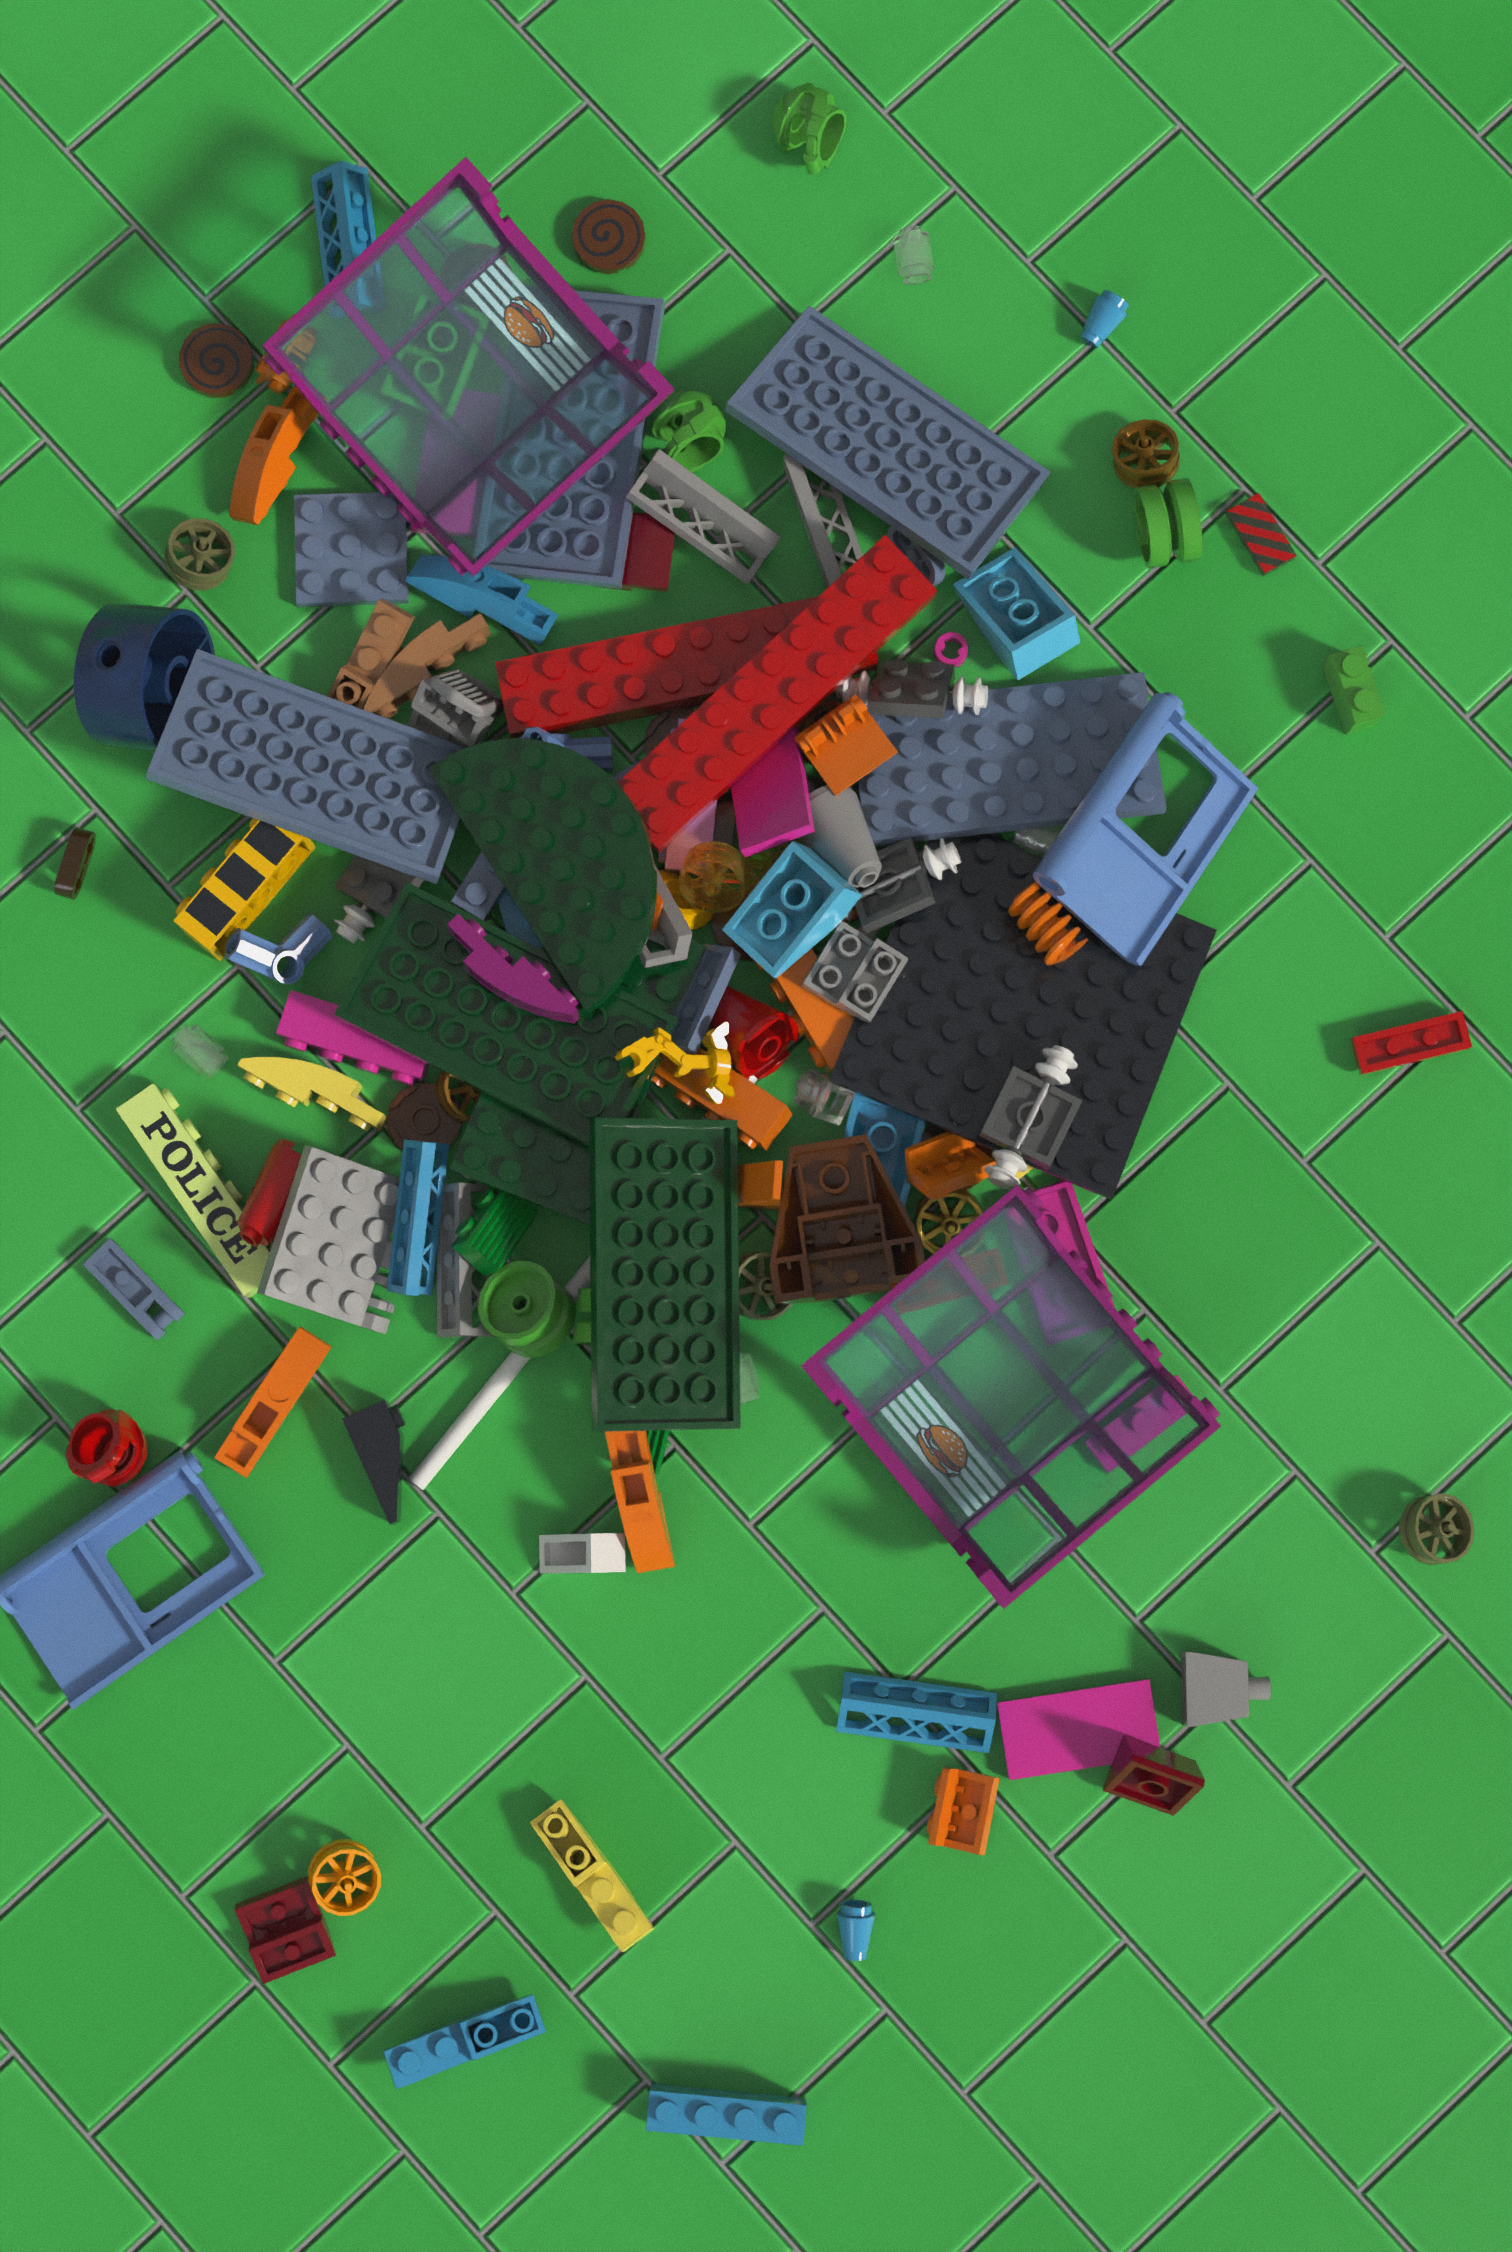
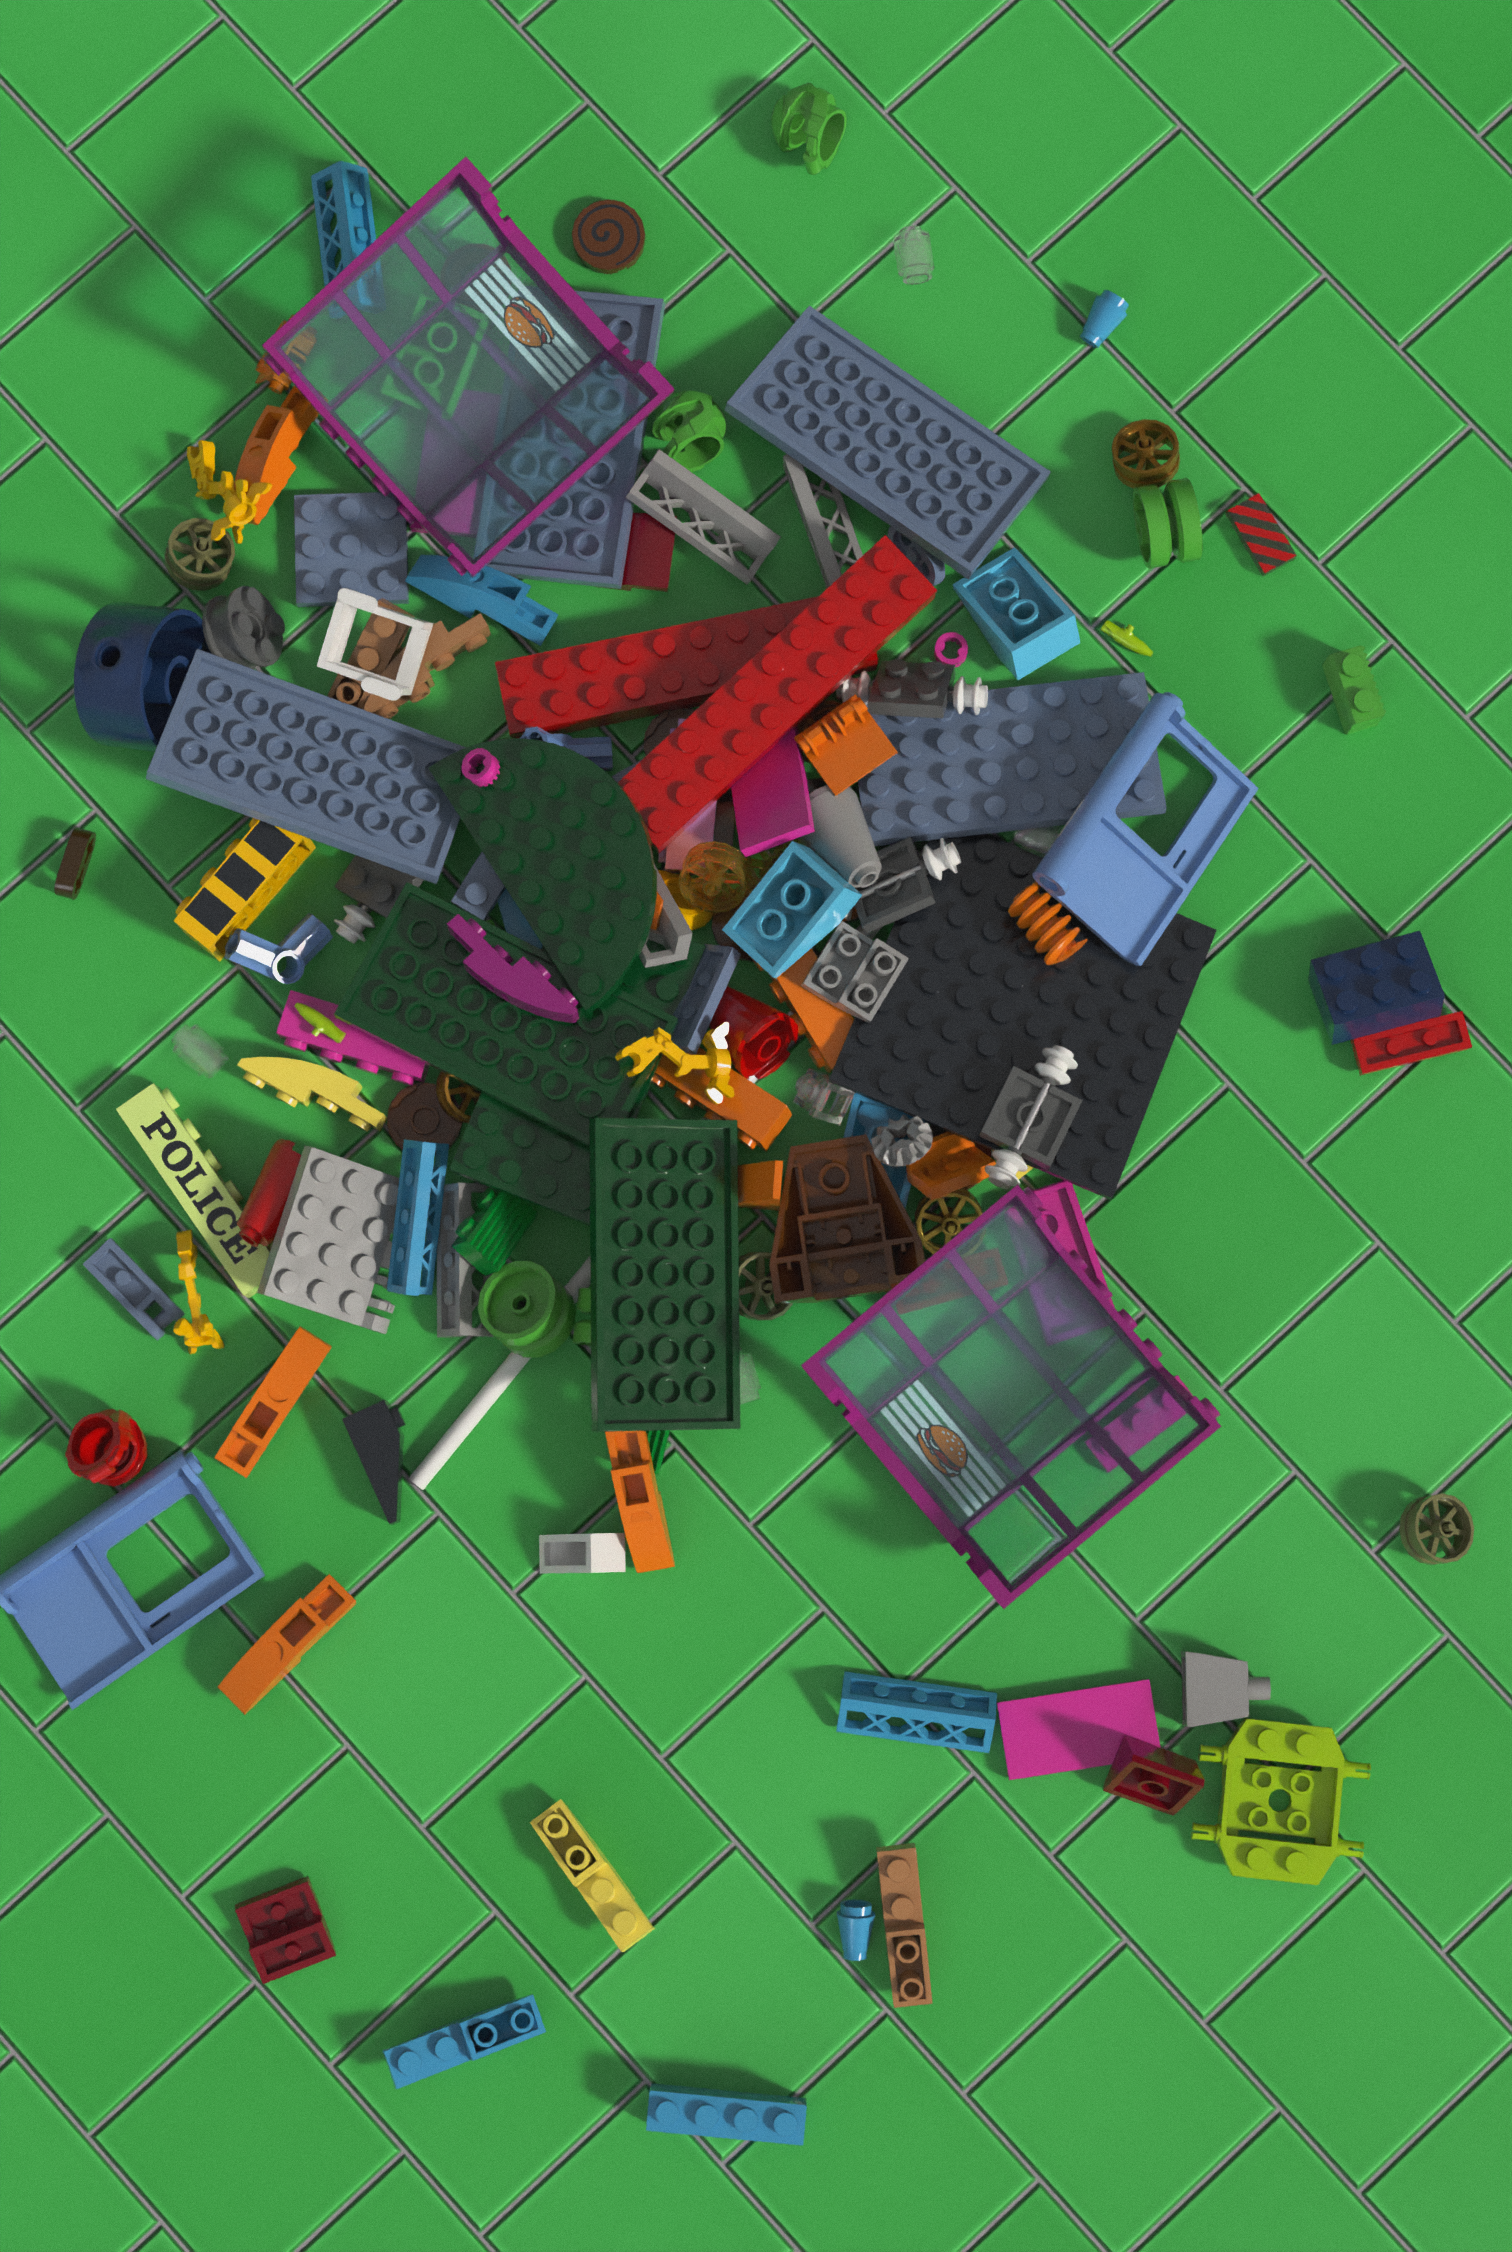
reddish brown tile [179,323,254,398] -> none
light orange wheel [308,1839,381,1916] -> none
light grey piece [407,669,504,748] -> none
orange bracket [927,1767,1000,1855] -> none
none -> yellow piece [173,1230,225,1355]
none -> yellow piece [187,440,272,544]
none -> dark grey wheel [202,586,285,669]
none -> orange slope [217,1574,357,1715]
none -> lime helmet [294,1002,346,1043]
none -> white piece [317,588,434,701]
none -> dark pink bush [461,748,501,787]
none -> light grey gear [871,1114,933,1166]
none -> medium nougat slope [876,1843,933,2008]
none -> lime helmet [1100,620,1153,657]
none -> lime piece [1191,1718,1371,1885]
none -> dark blue brick [1308,931,1445,1045]

